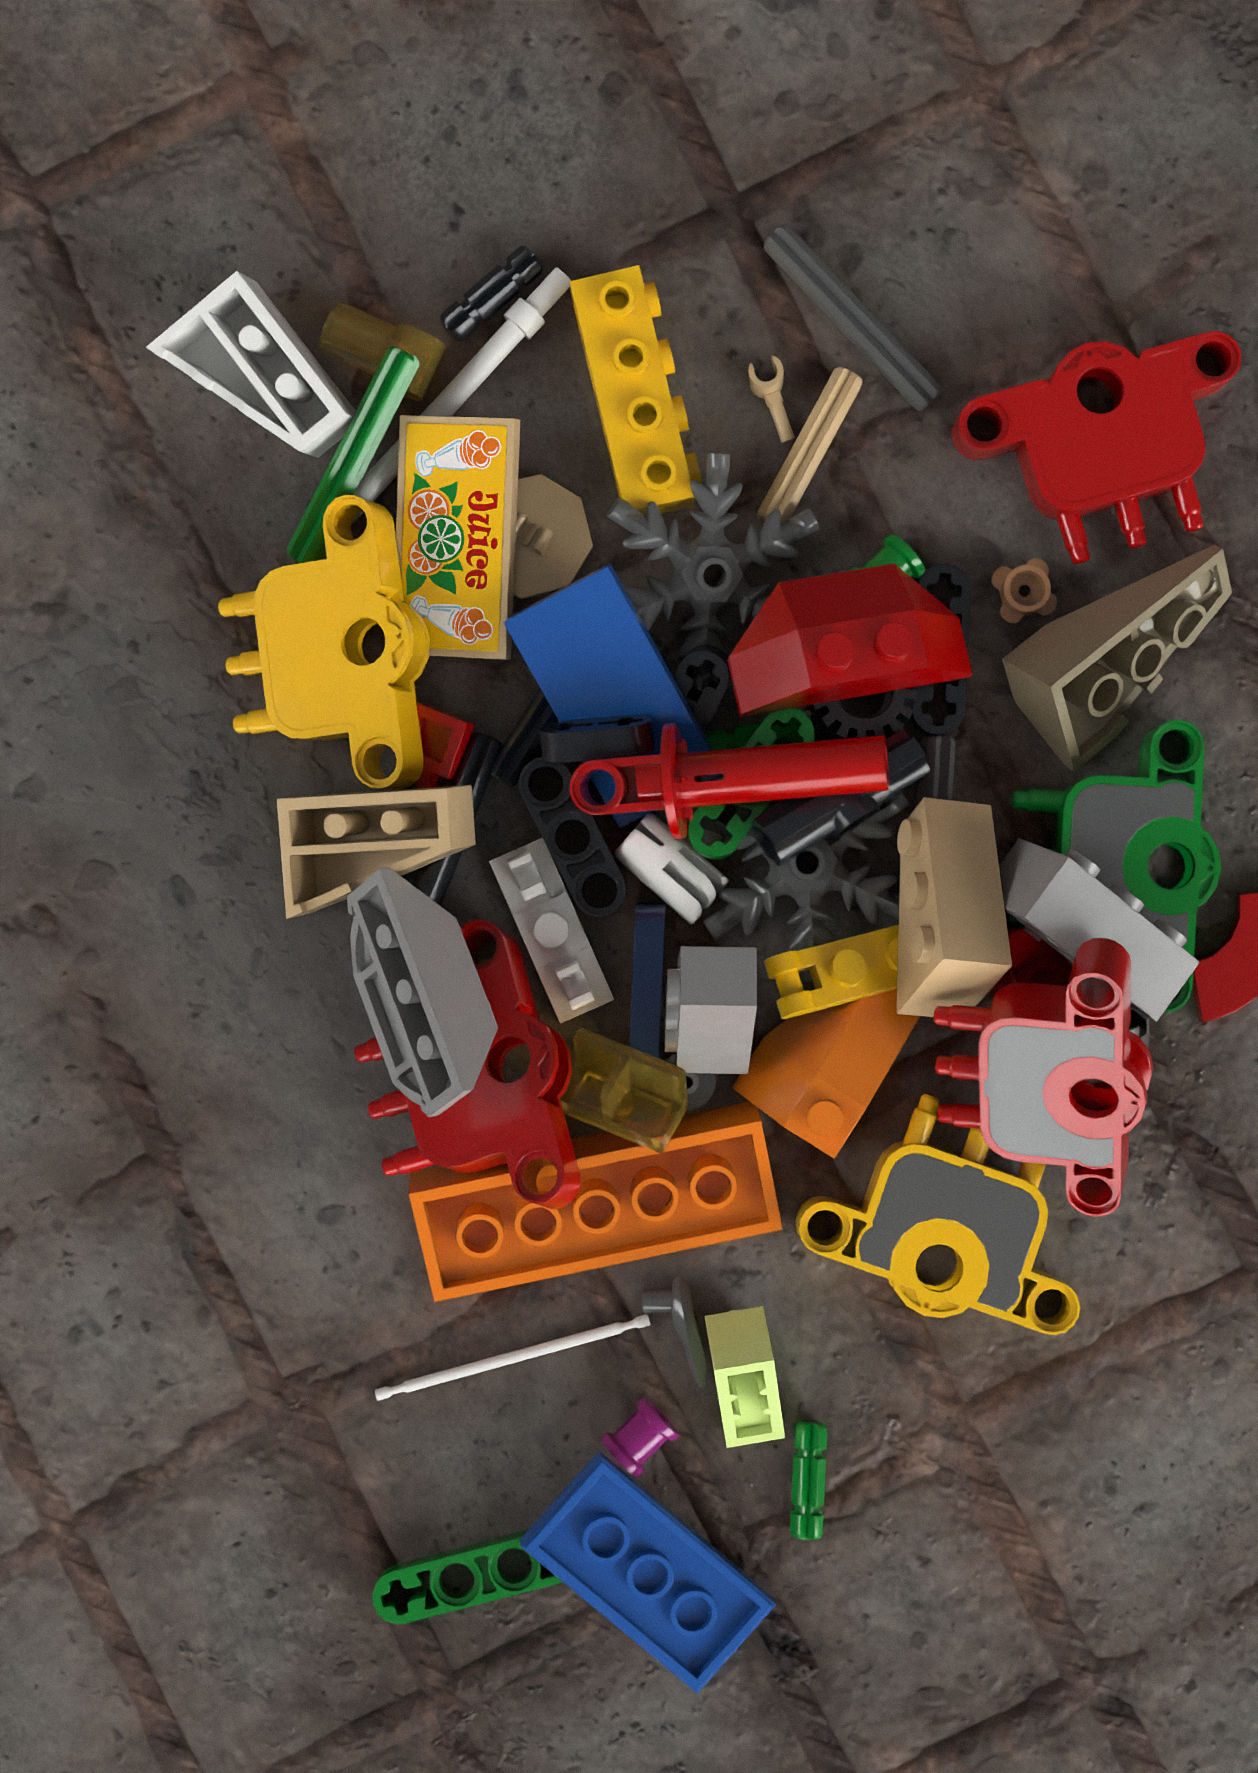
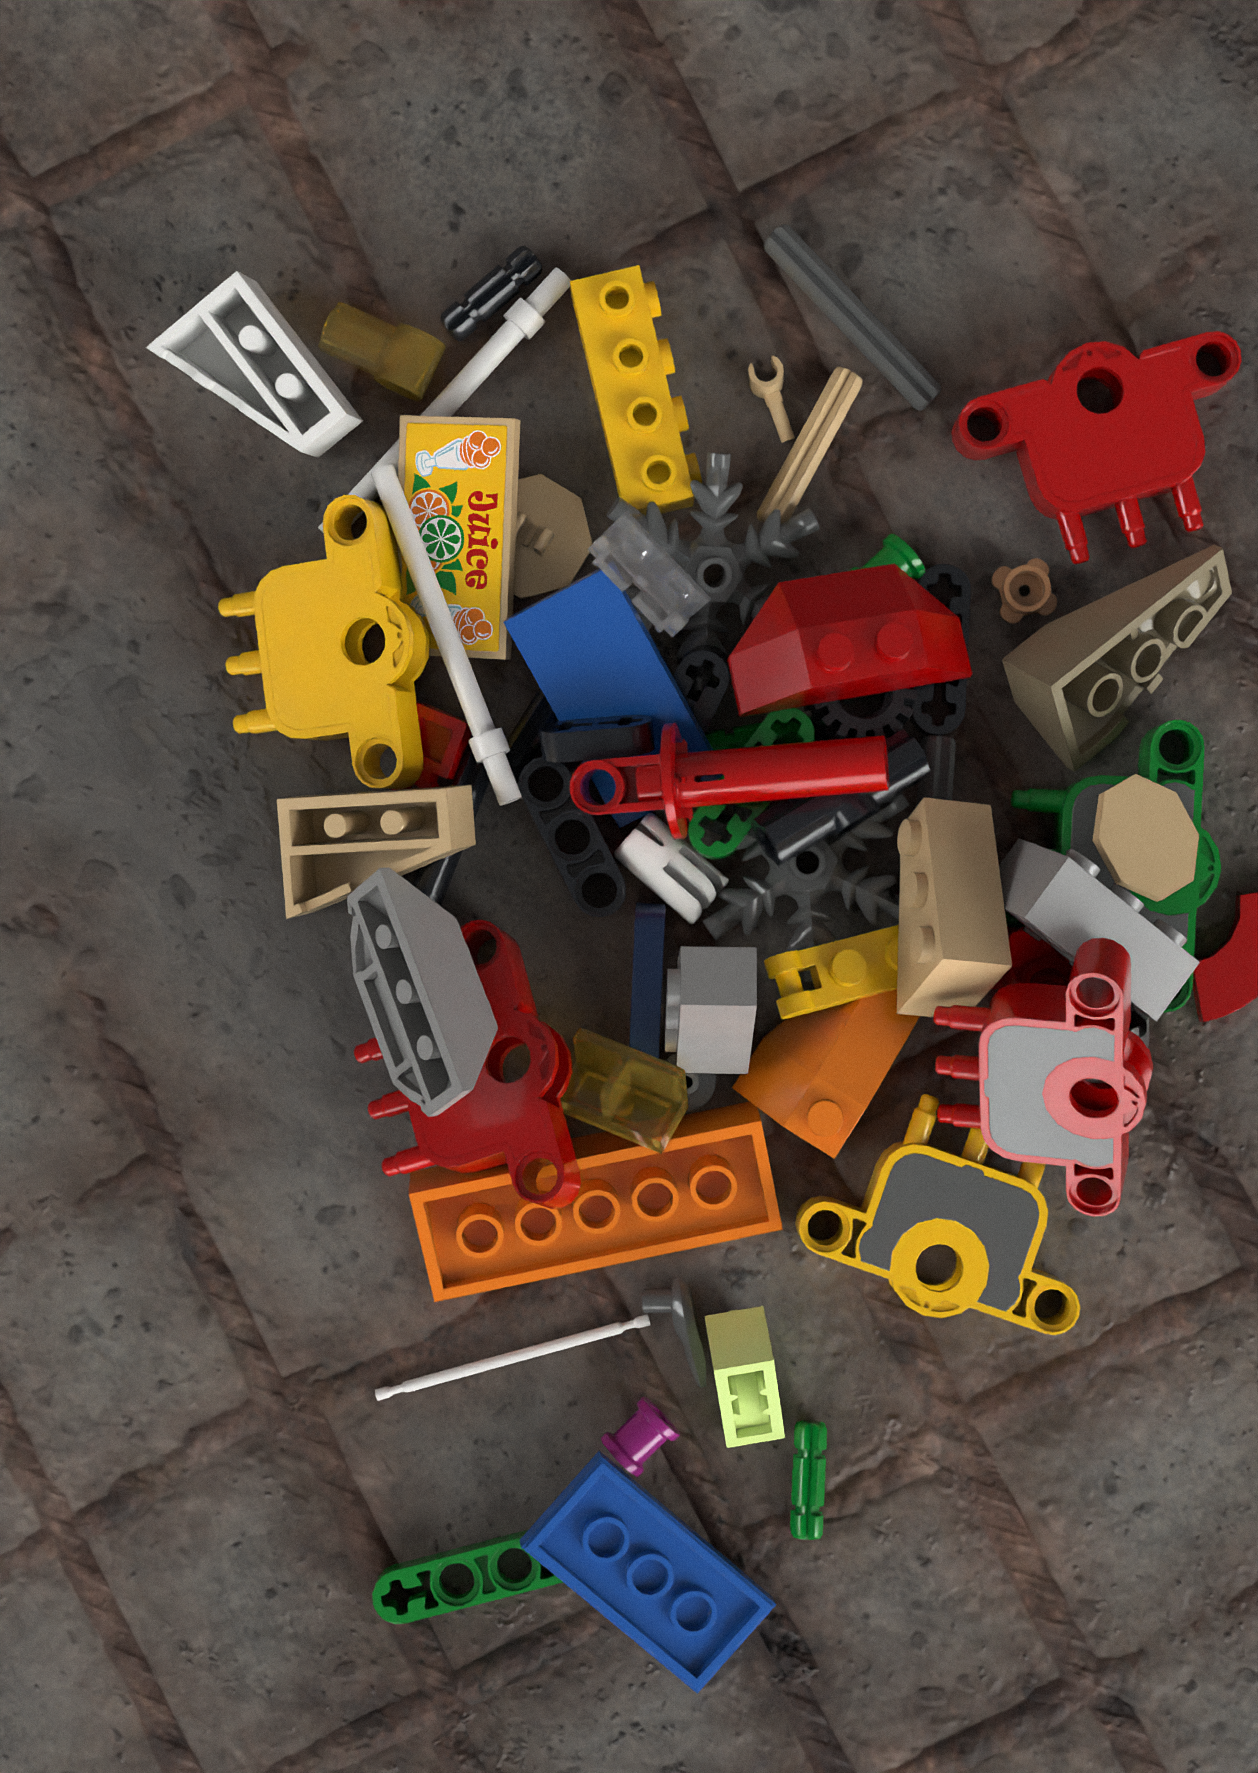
green axle [287,346,419,563] -> none
white plate [489,838,614,1023] -> none
none -> white bar [371,464,522,806]
none -> clear hinge [587,511,711,637]
none -> tan piece [1092,774,1199,902]

